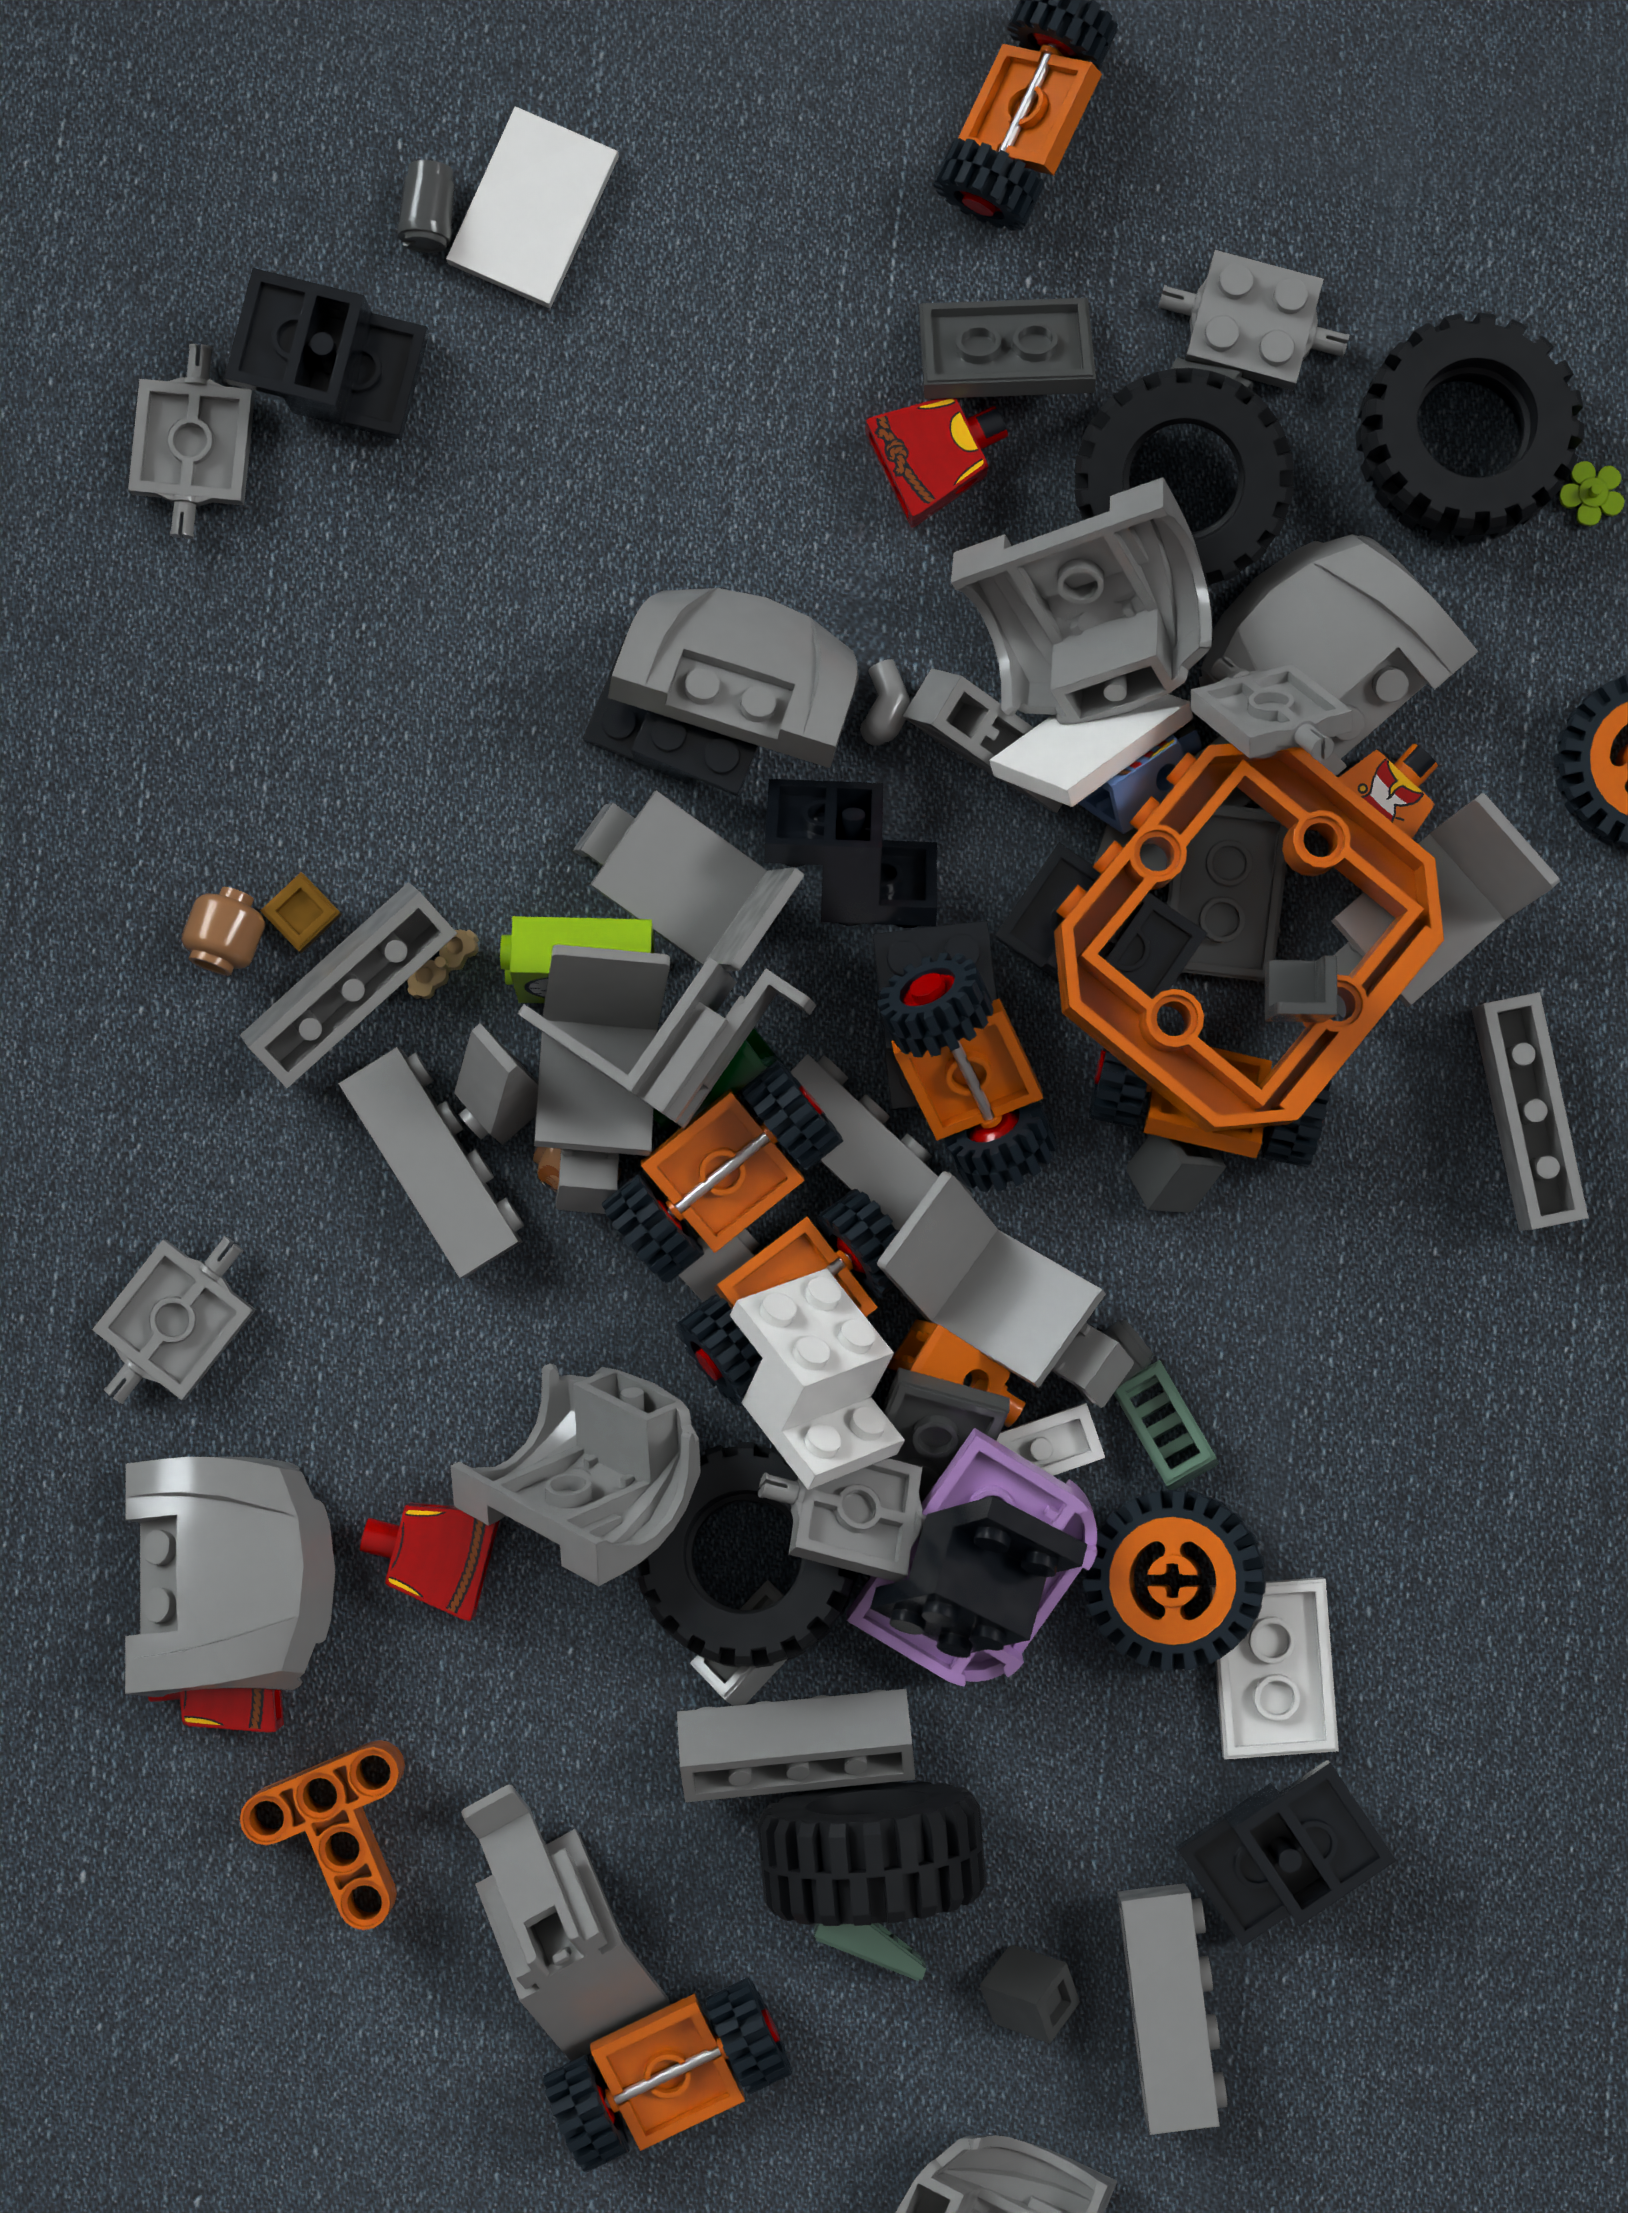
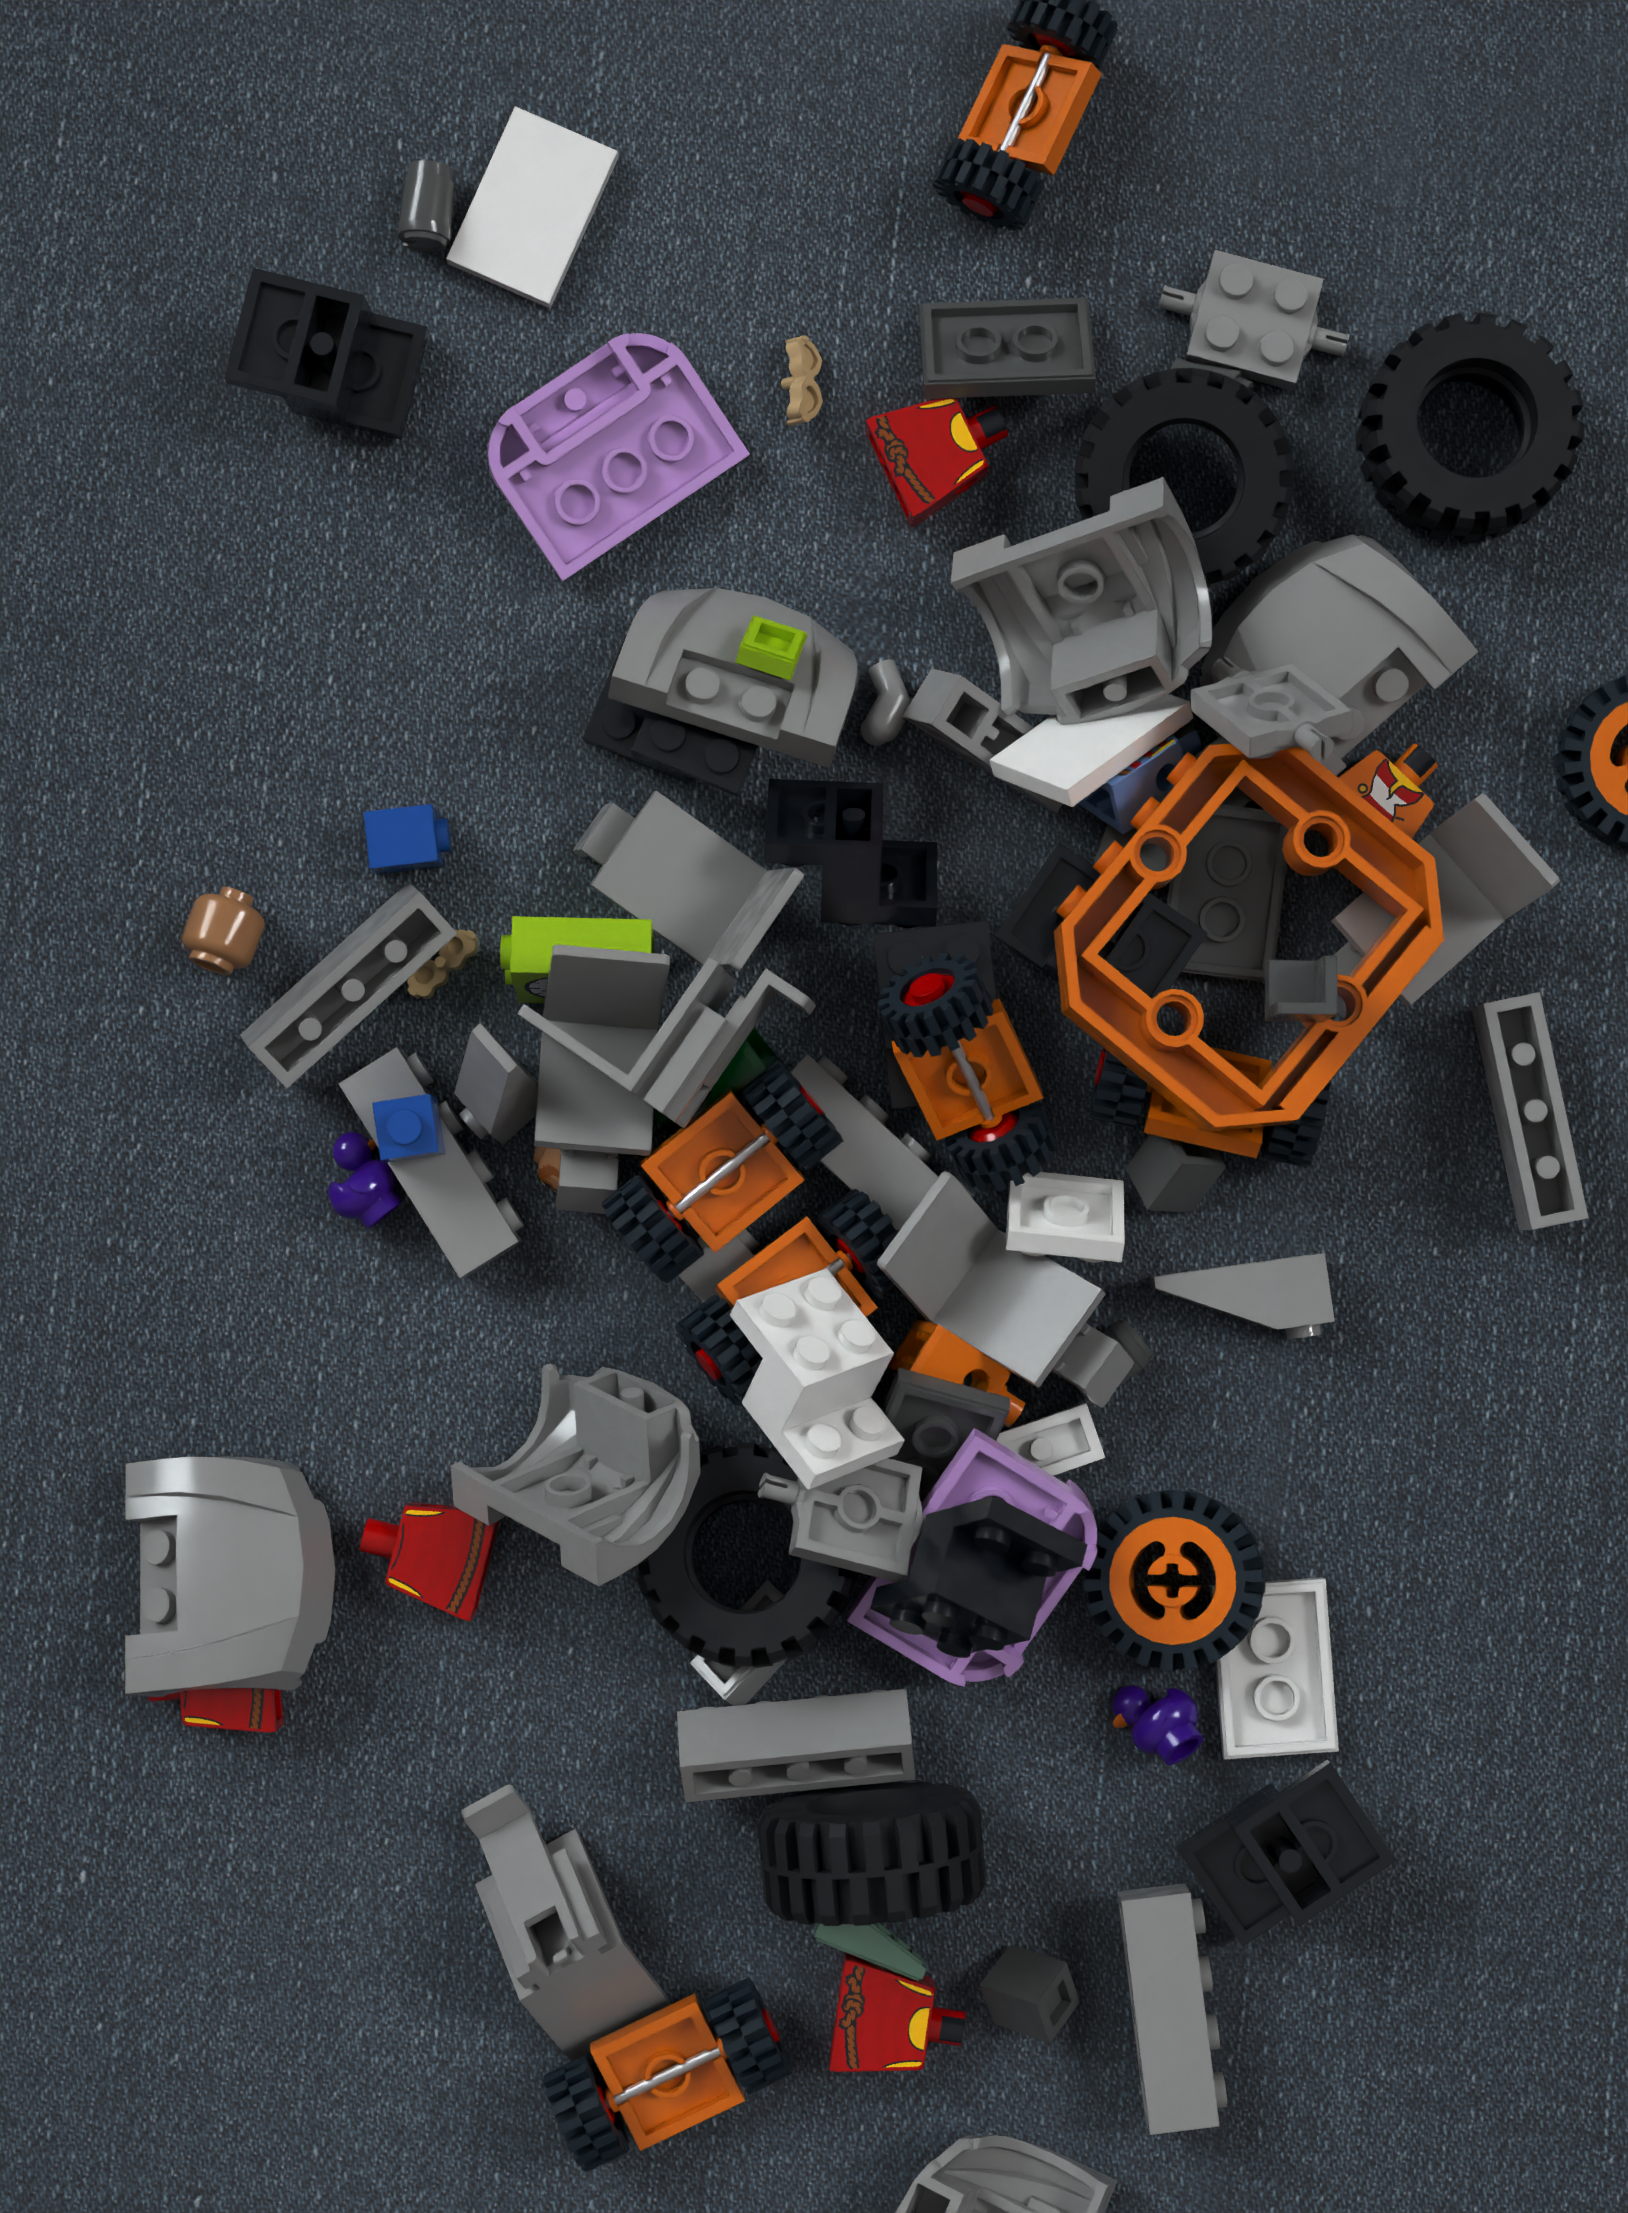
light grey plate [92,1236,256,1404] -> none
light grey plate [128,344,255,539] -> none
orange beam [240,1740,405,1930] -> none
pearl gold tile [260,872,343,953] -> none
sand green slope [1113,1360,1219,1490] -> none
lime plant [1559,461,1625,527] -> none
none -> dark purple animal [328,1132,403,1230]
none -> blue brick [363,804,451,875]
none -> blue brick [372,1094,446,1162]
none -> lavender plate [488,333,750,581]
none -> lime tile [735,616,808,681]
none -> tan piece [781,335,823,426]
none -> torso [829,1952,965,2072]
none -> white plate [1006,1172,1125,1263]
none -> dark purple animal [1112,1685,1203,1765]
none -> light grey slope [1149,1253,1335,1339]

